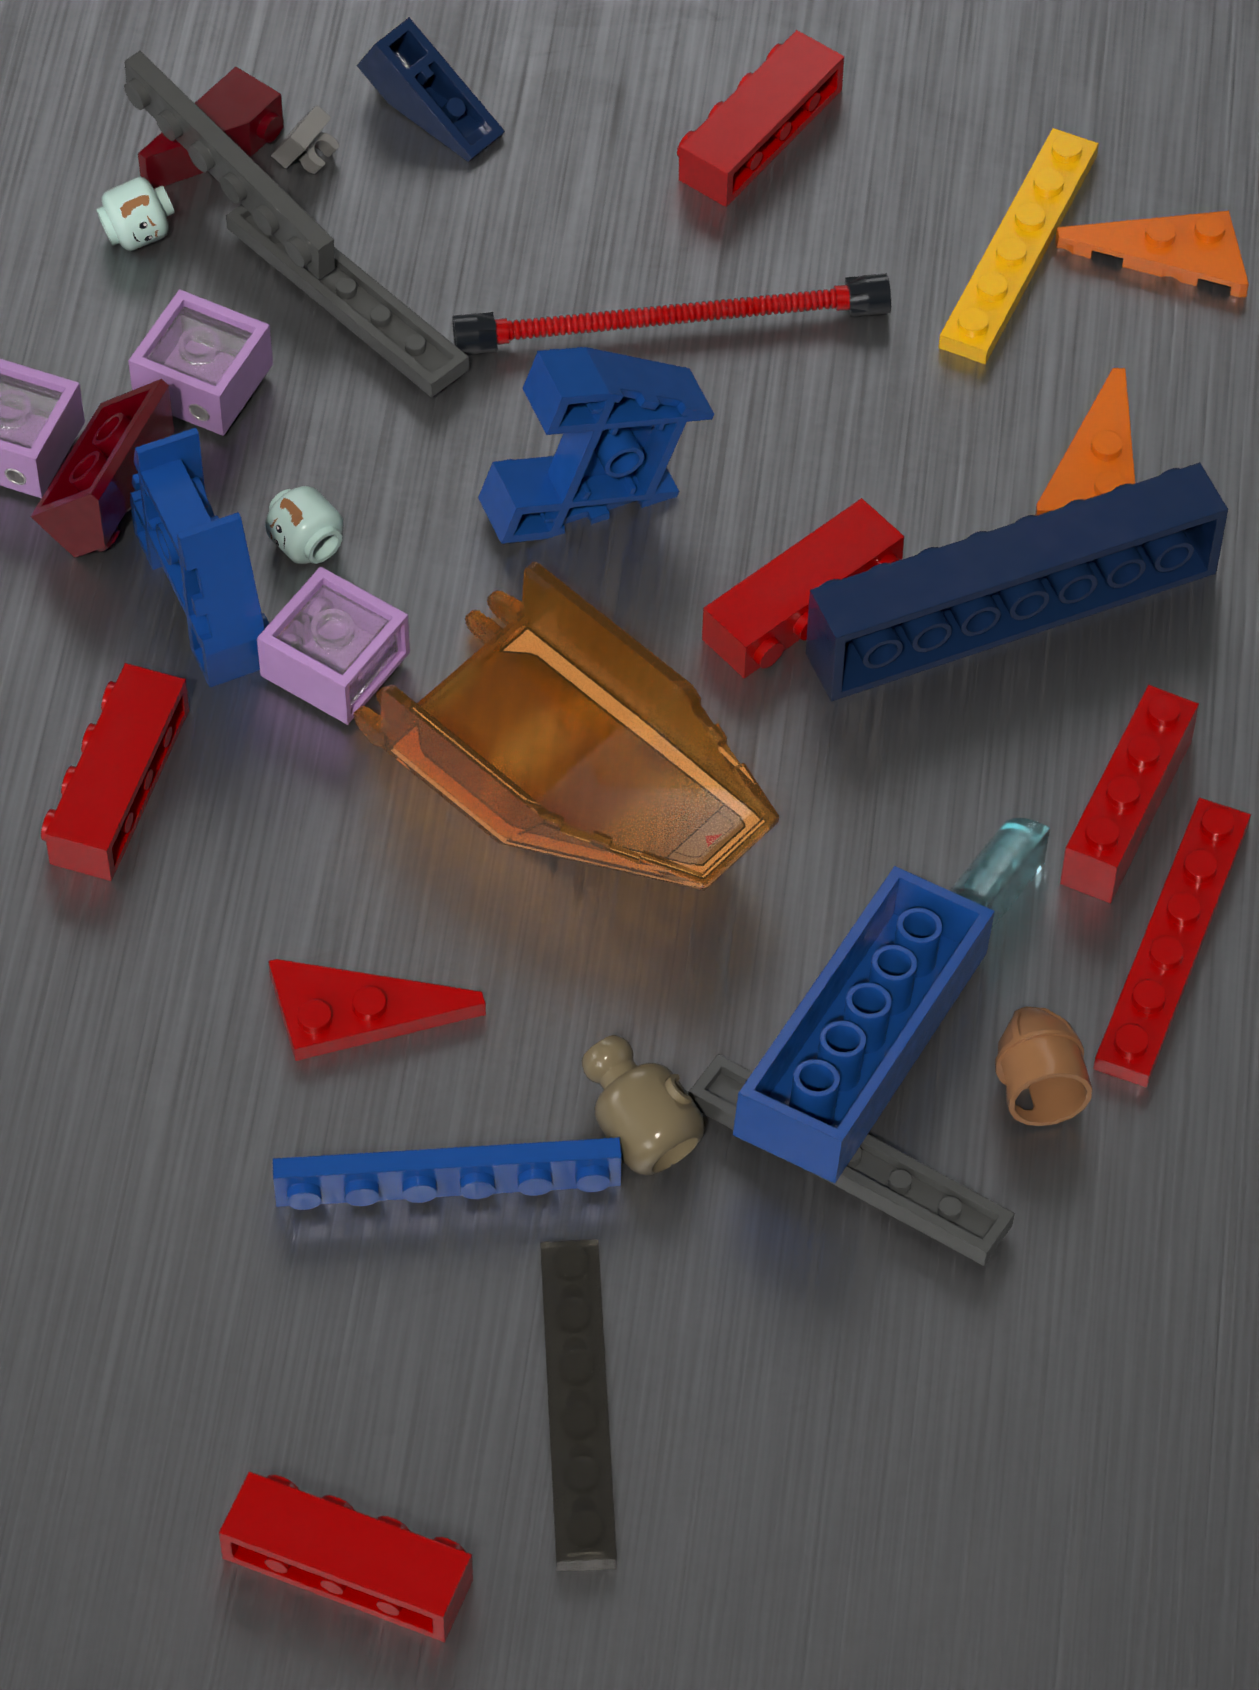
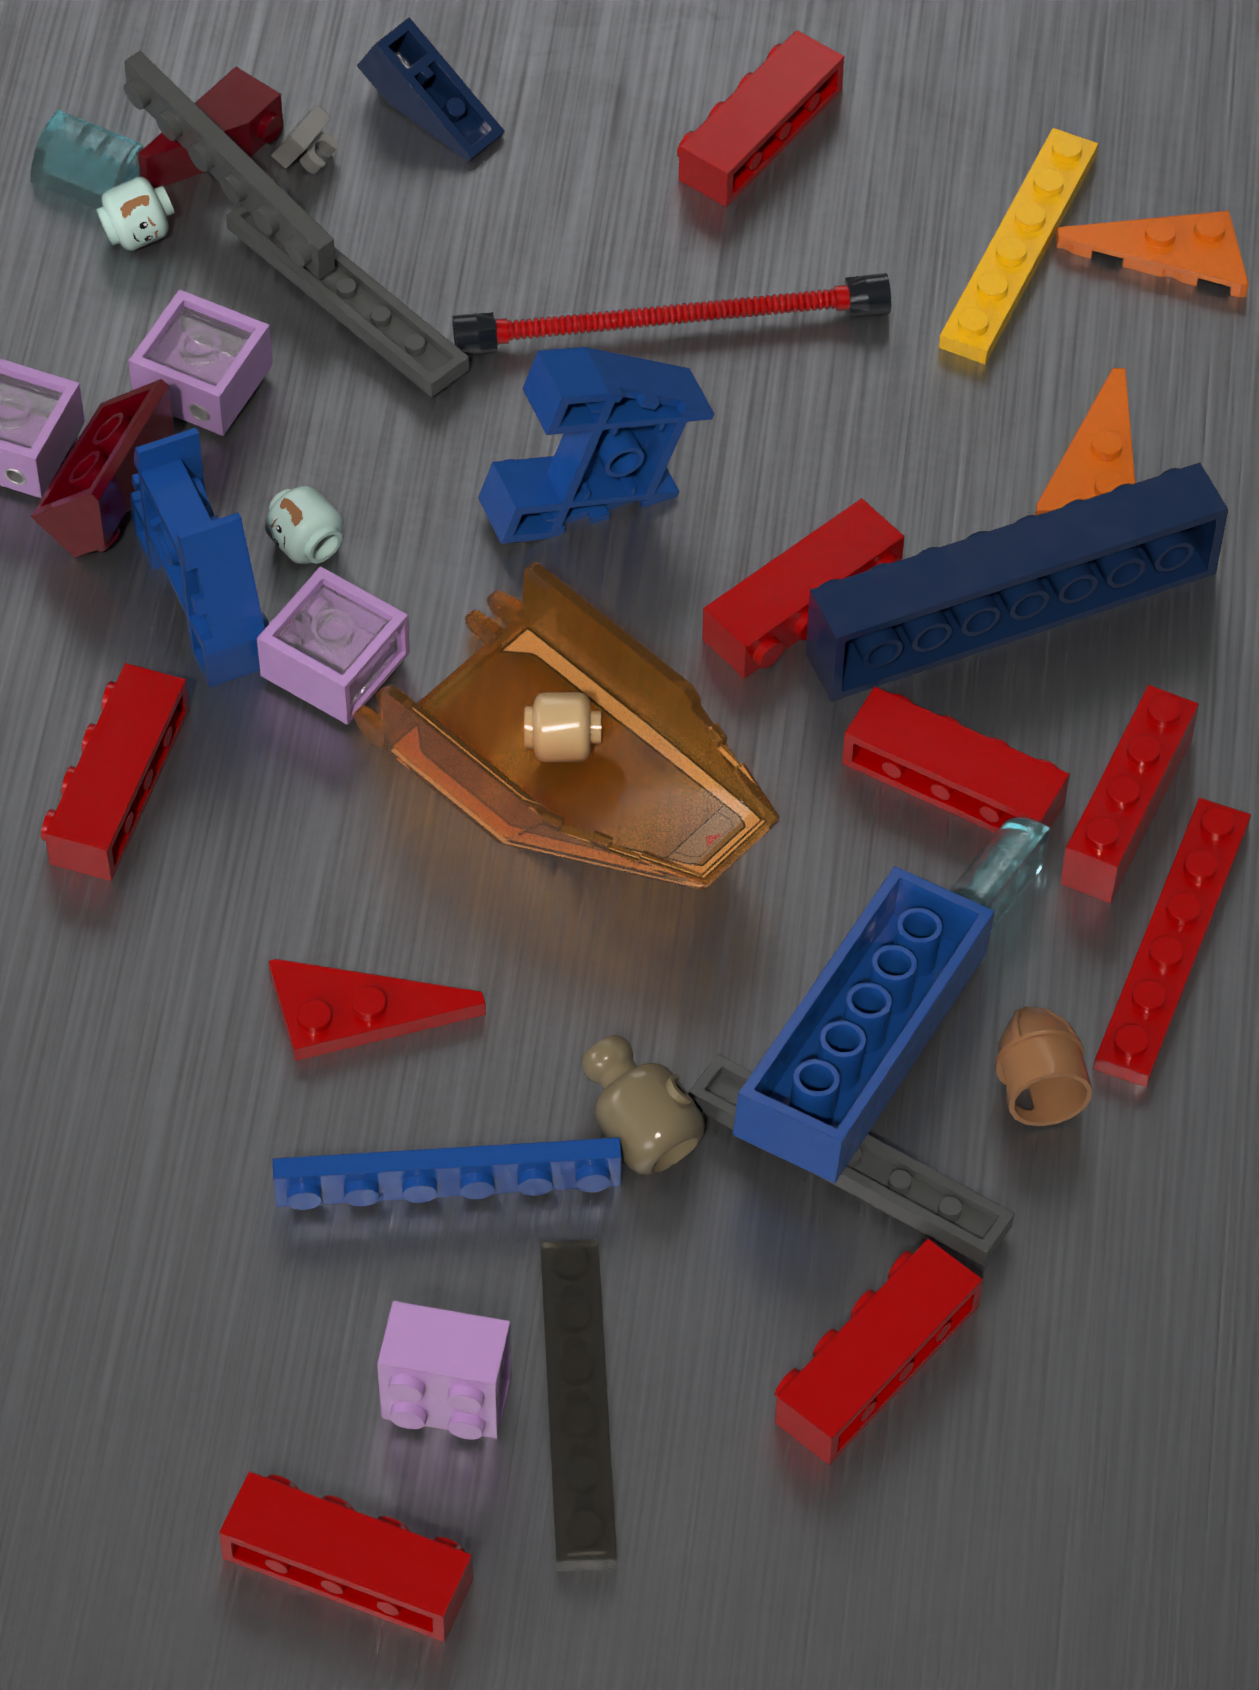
none -> clear light blue brick [30,109,143,209]
none -> lavender piece [377,1301,512,1440]
none -> tan head [524,692,602,762]
none -> red brick [774,1239,983,1465]
none -> red brick [842,686,1070,852]

